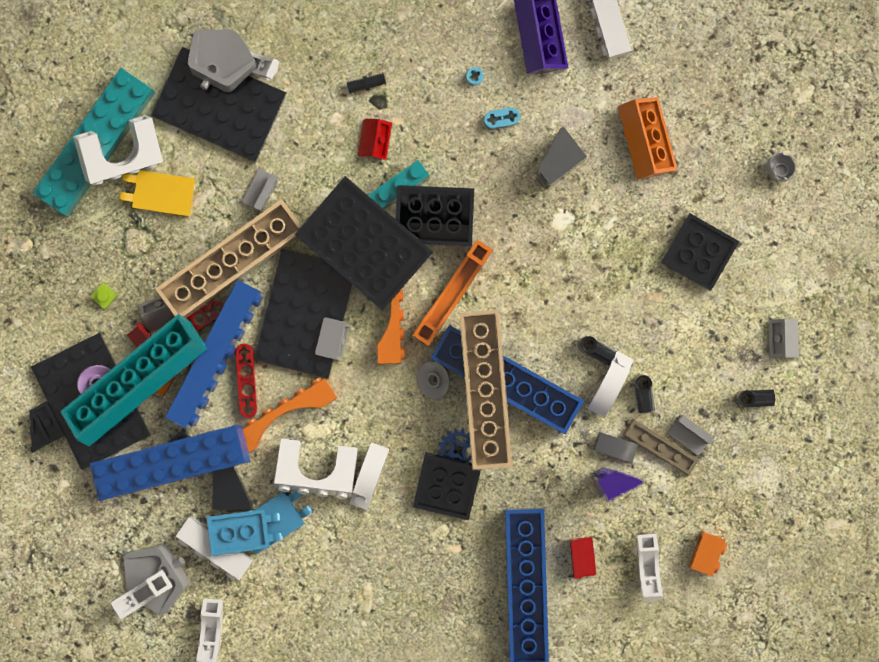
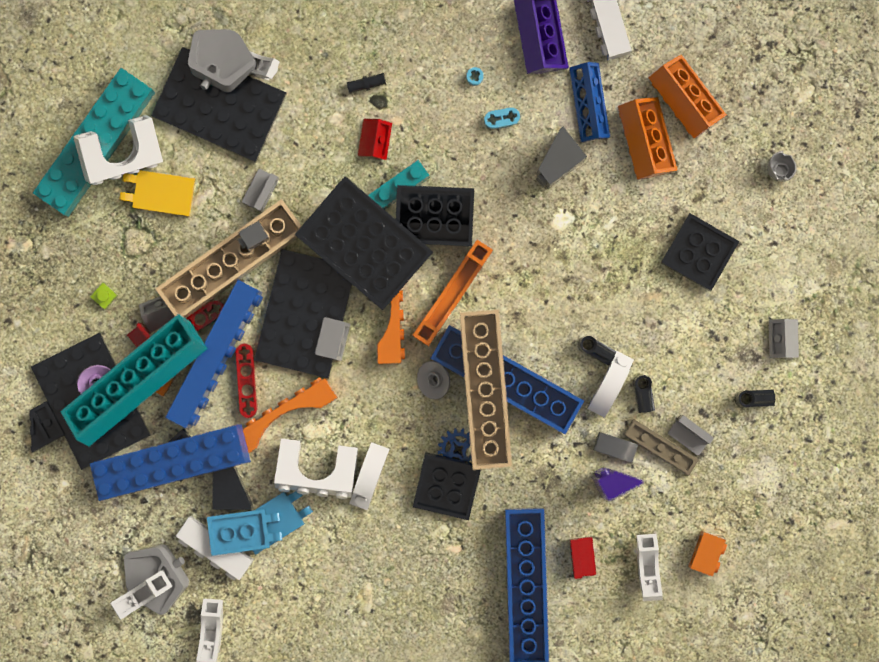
none -> dark grey brick [237,220,269,251]
none -> blue fence [569,62,610,142]
none -> orange slope [648,55,726,139]

